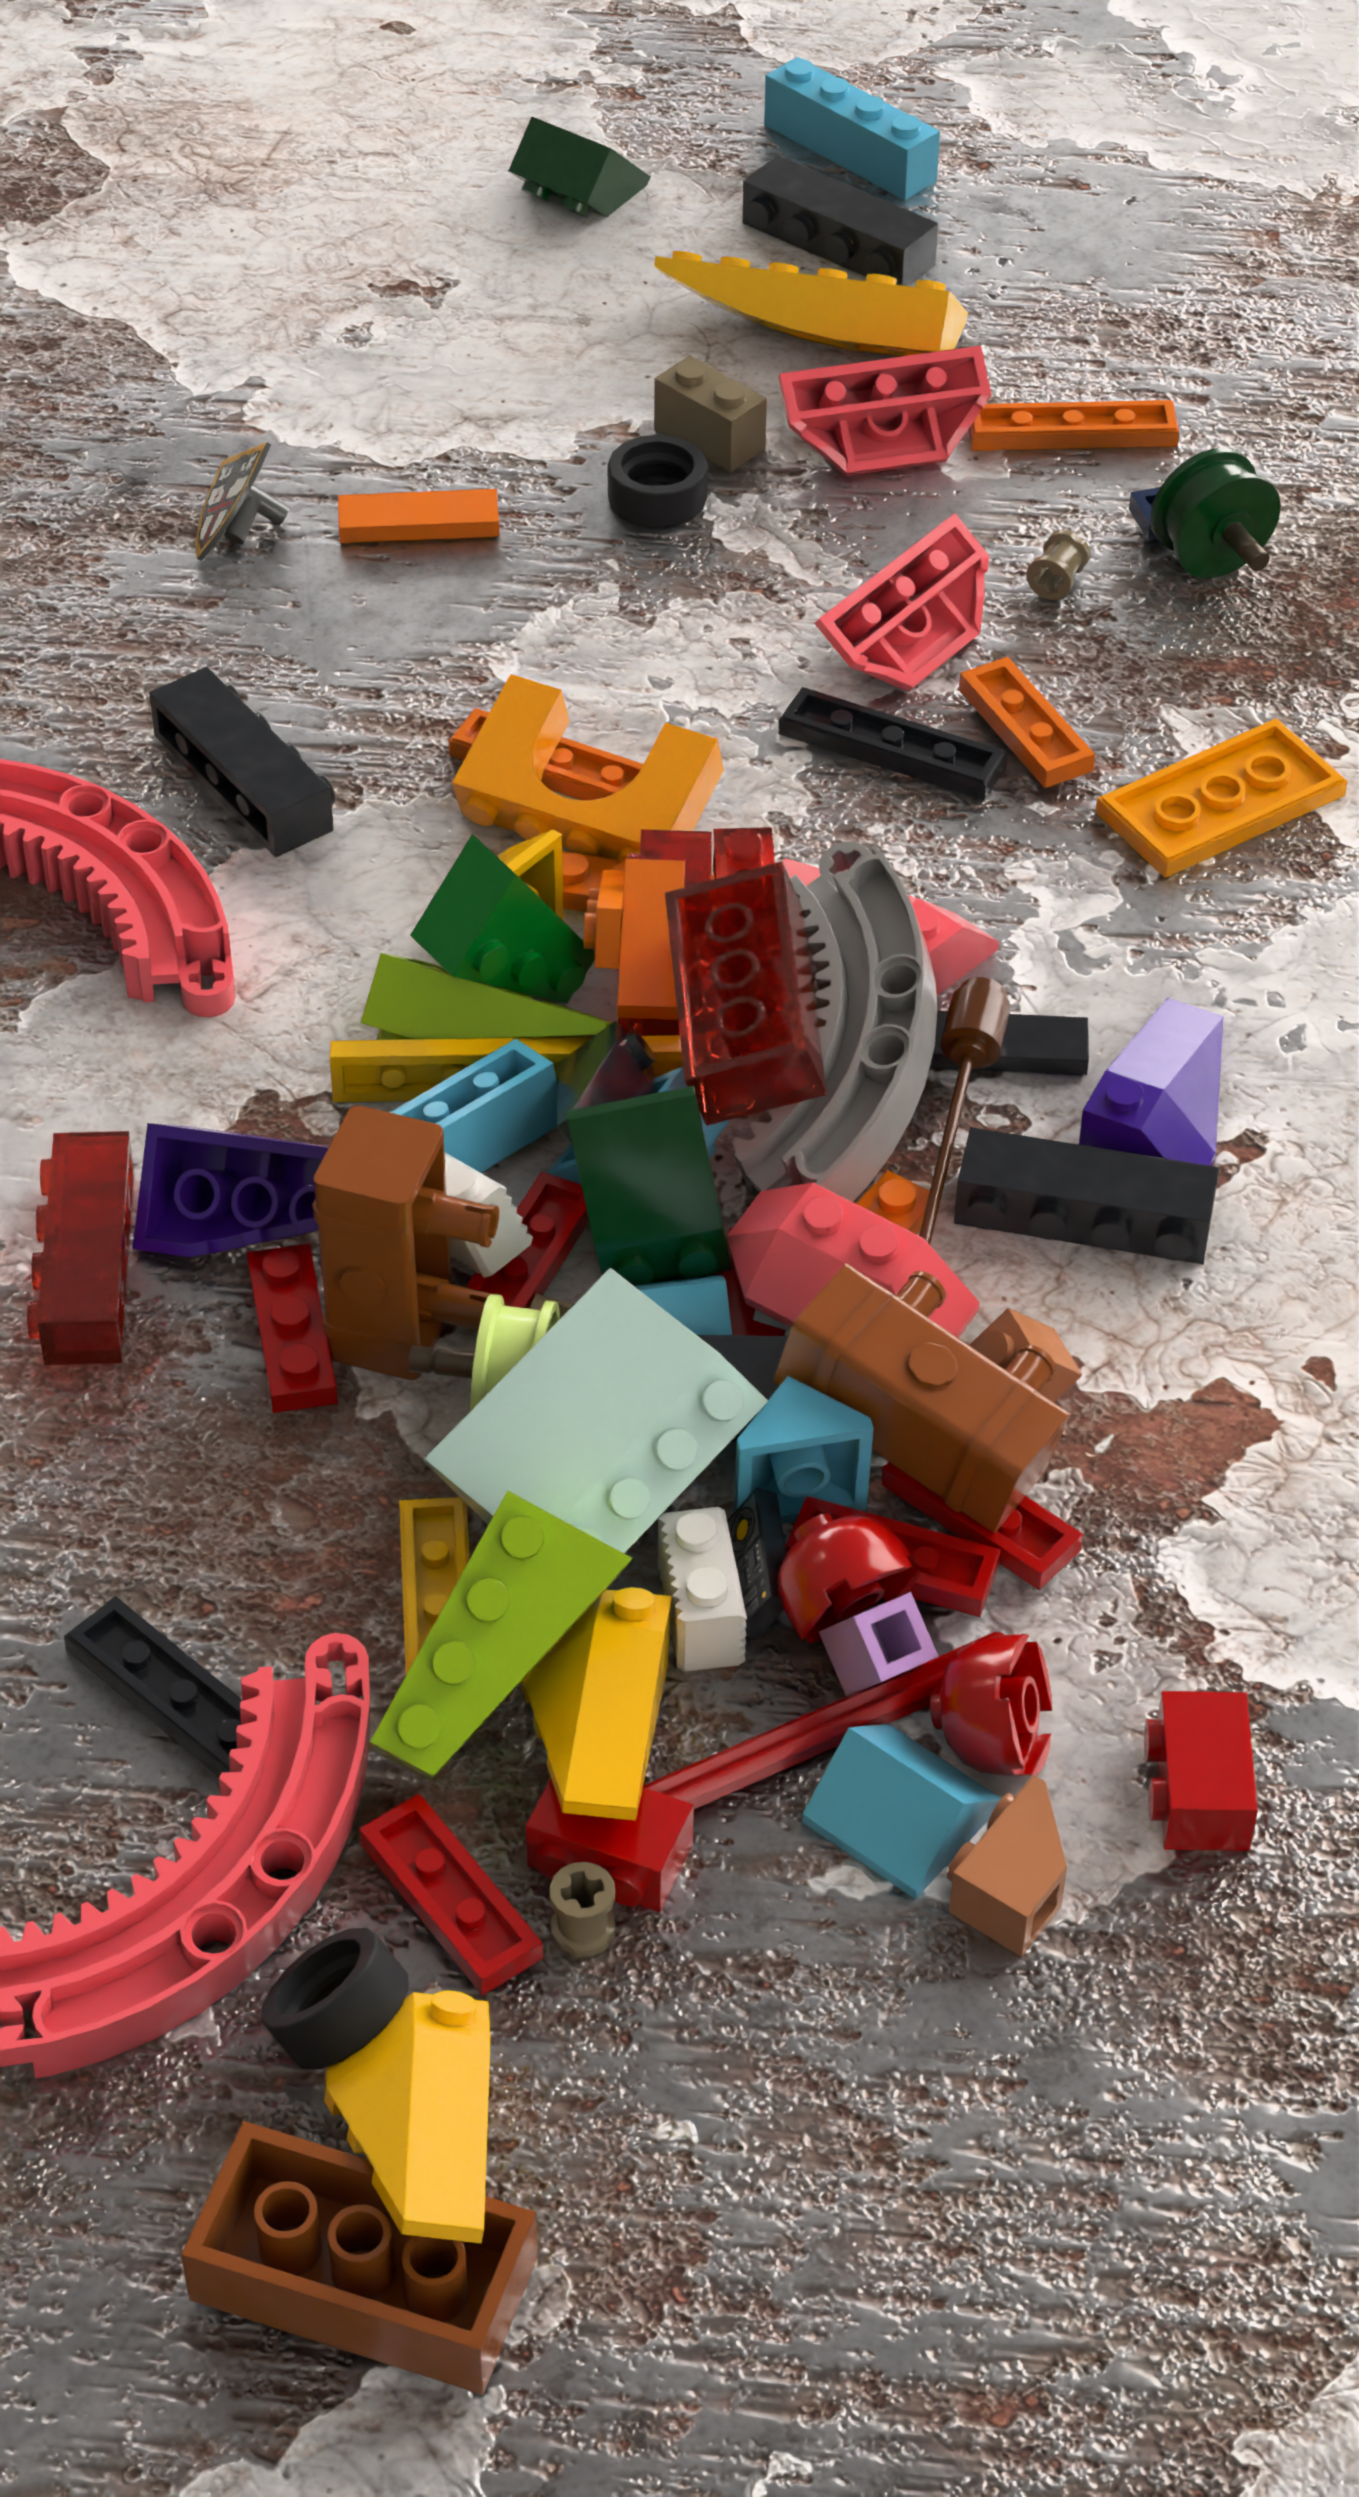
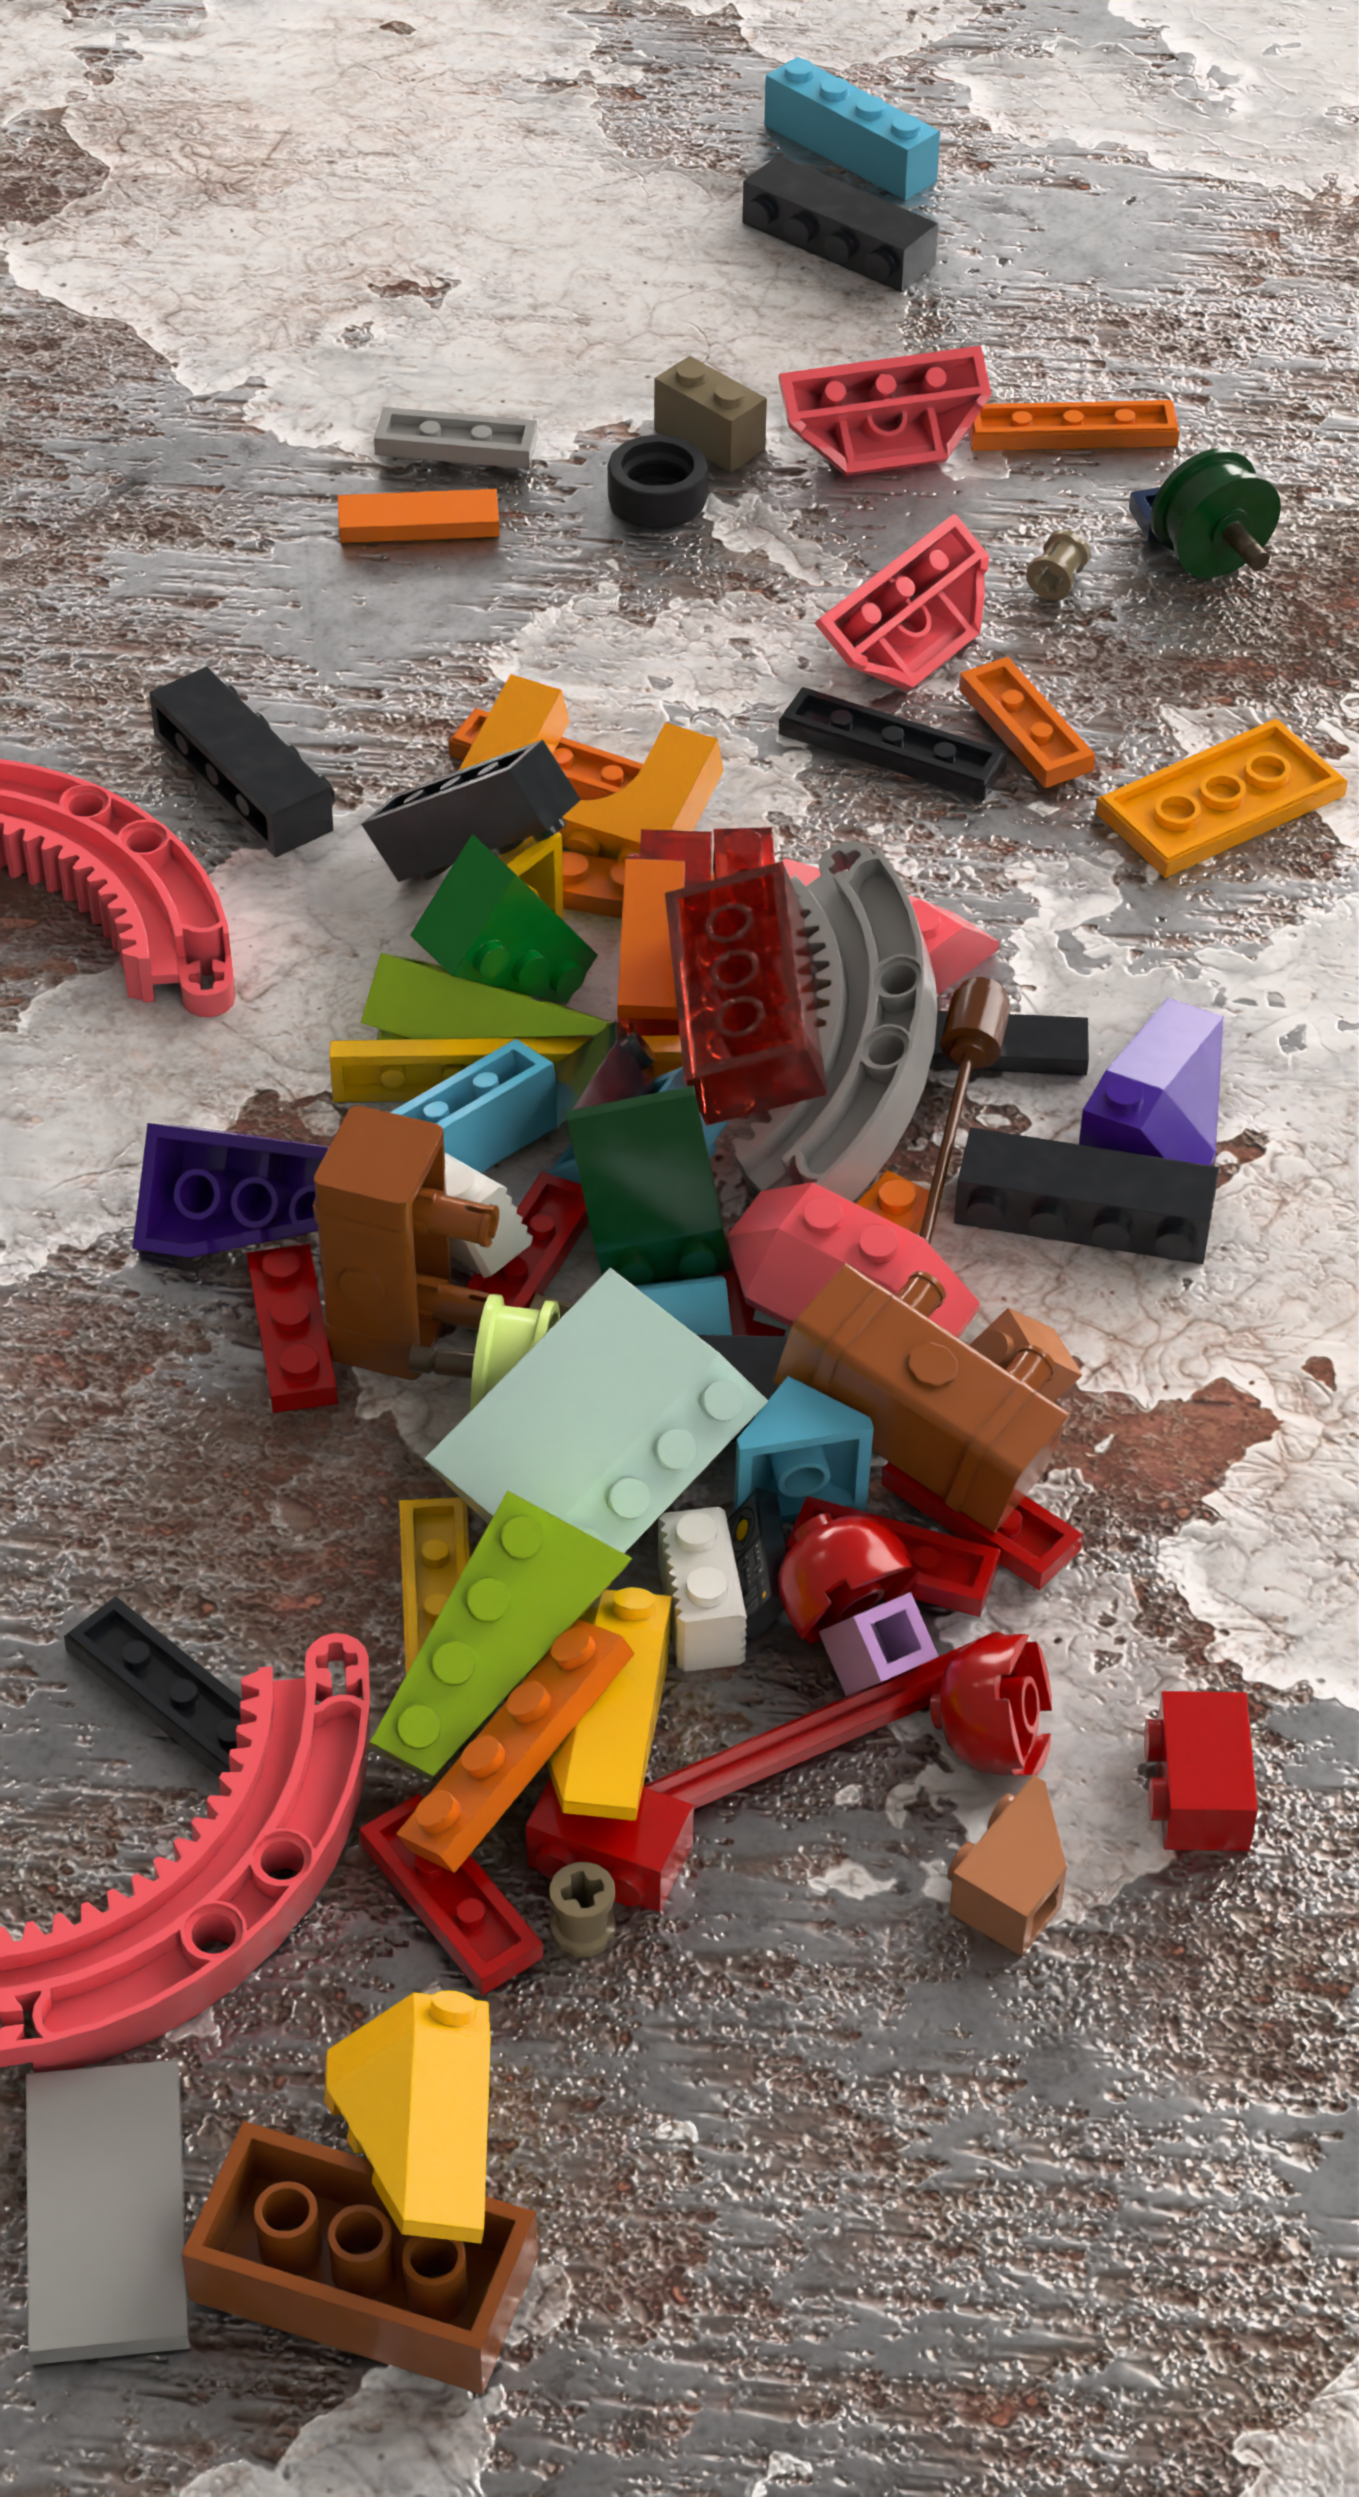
clear red brick [27,1131,135,1365] -> none
shield [195,442,289,561] -> none
black tyre [261,1928,409,2069] -> none
dark green slope [508,117,651,218] -> none
orange plate [584,870,624,969] -> none
yellow wedge [654,251,968,357] -> none
medium azure slope [802,1724,1001,1900] -> none
none -> light grey tile [26,2059,190,2365]
none -> black brick [361,739,581,882]
none -> light grey plate [374,407,538,469]
none -> orange plate [396,1618,635,1873]

